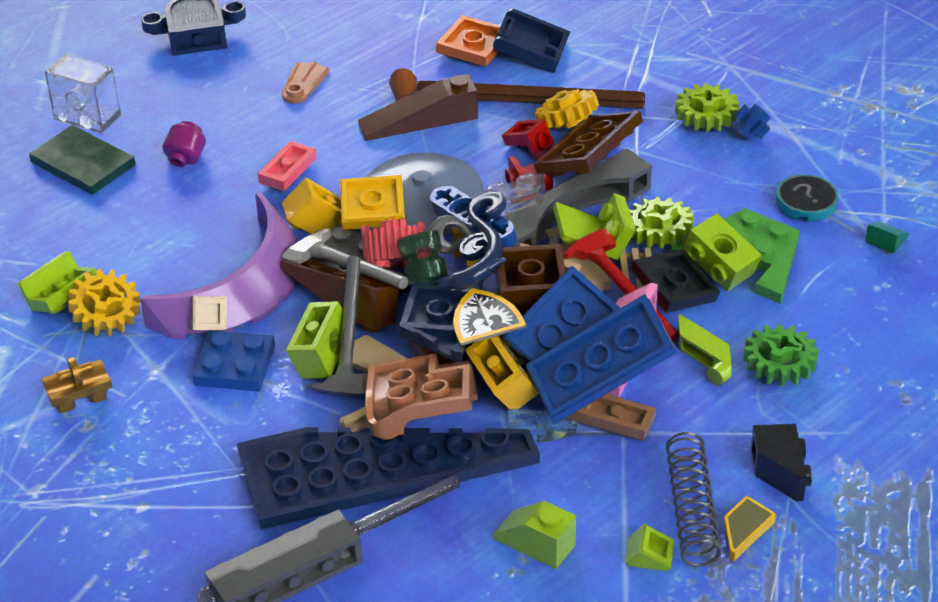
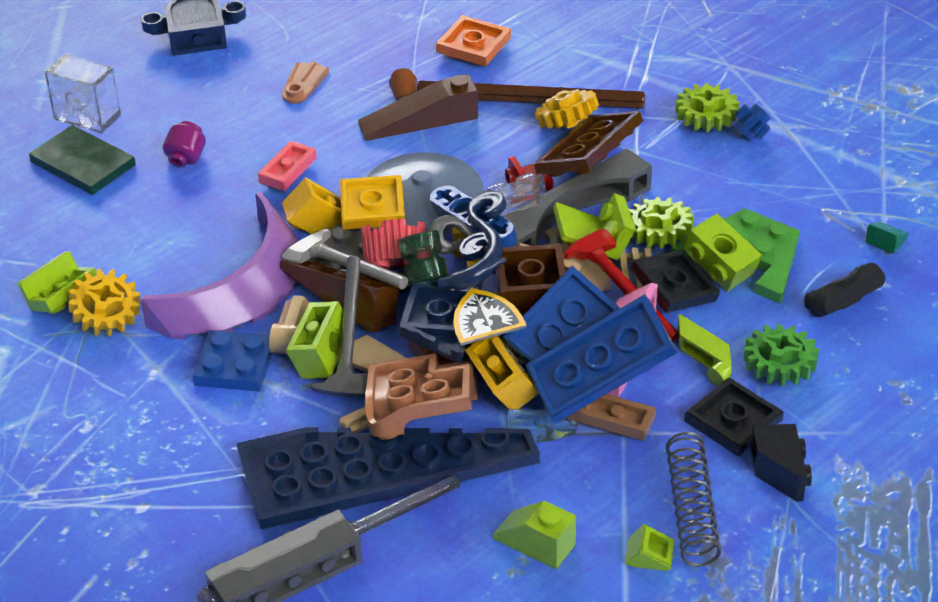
pearl gold hips [42,356,113,414] -> none
tan tile [191,296,226,330] -> none
dark blue container [493,8,571,73] -> none
red bracket [501,119,554,159] -> none
tile [723,495,776,561] -> none
tile [776,175,839,221] -> none
none -> tan piece [269,295,311,354]
none -> black tile [684,378,784,456]
none -> black piece [804,262,886,317]

